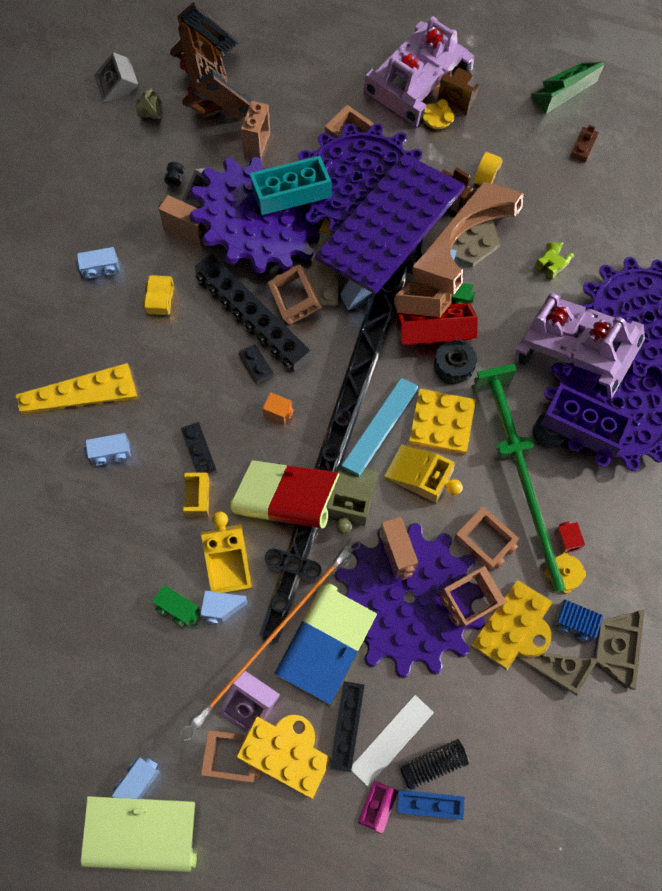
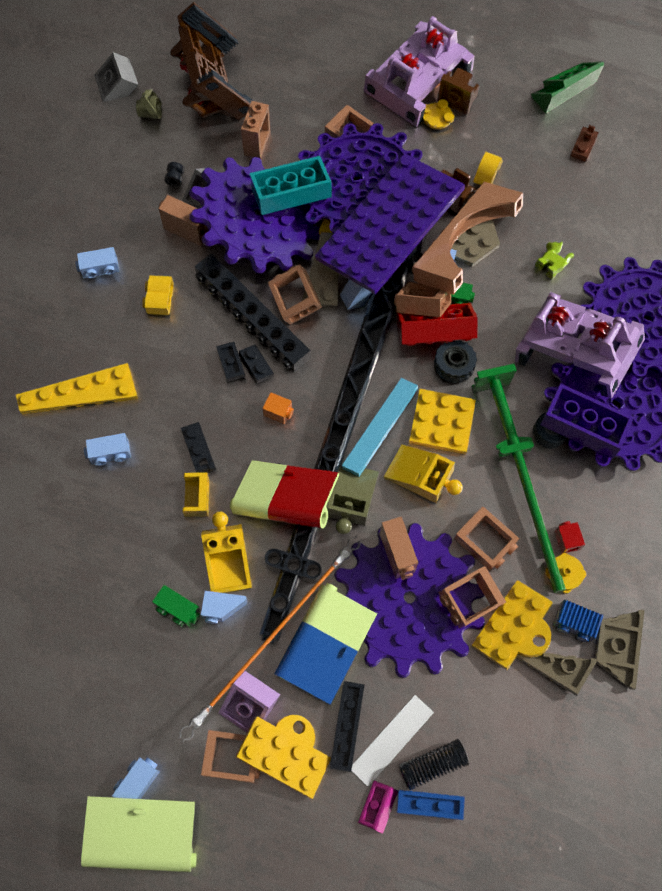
none -> black plate [216,341,245,382]

